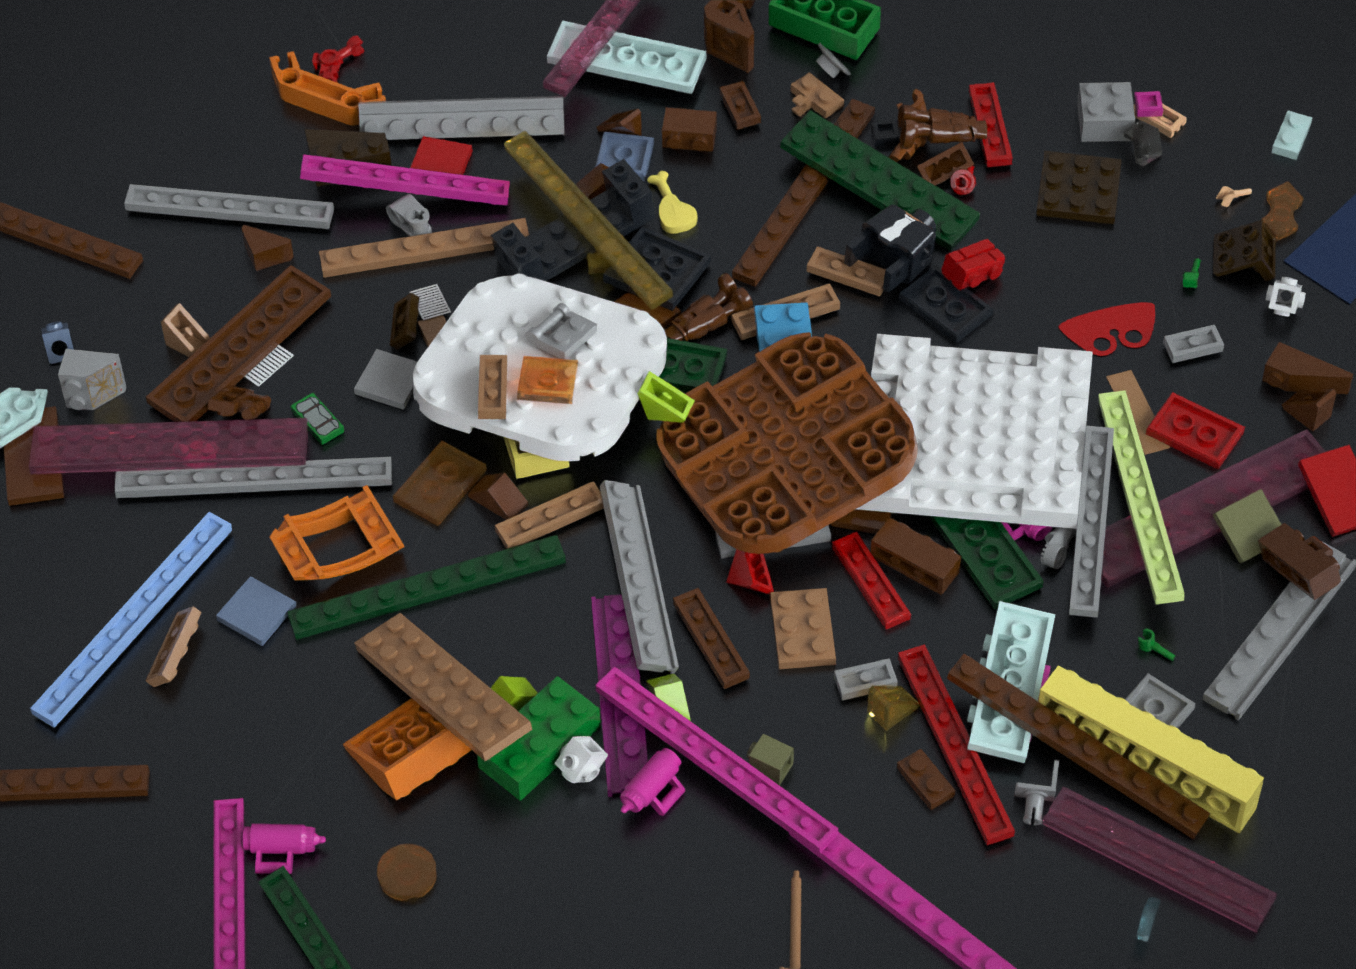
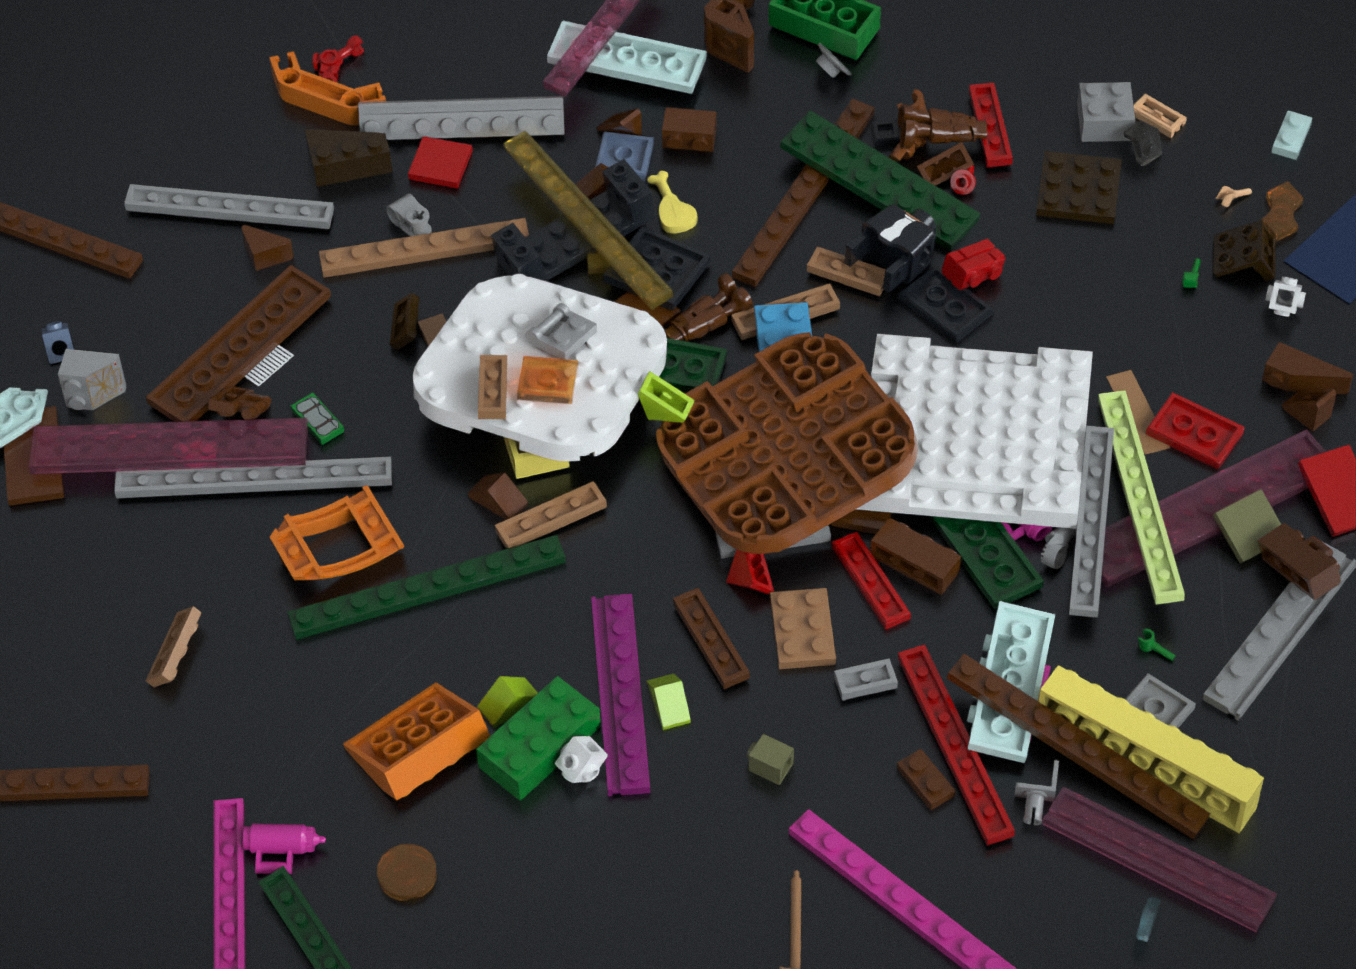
light blue plate [30,512,232,728] -> none
medium nougat slope [161,303,210,357] -> none
sand blue tile [216,576,296,646] -> none
dark pink plate [300,154,510,206] -> none
light grey tile [354,349,417,410] -> none
medium nougat plate [354,613,532,761] -> none
clear orange tile [393,441,487,526] -> none
white sticker [410,284,451,320] -> none
dark pink plate [596,667,839,854] -> none
light grey plate [600,480,679,674] -> none
dark pink piece [620,748,685,816] -> none
reddish brown plate [720,81,761,130] -> none
medium nougat plate [791,73,844,119] -> none
clear yellow slope [867,686,920,731] -> none
red piece [1058,302,1155,356] -> none
dark pink tile [1134,91,1163,117] -> none
light grey plate [1163,325,1224,363] -> none

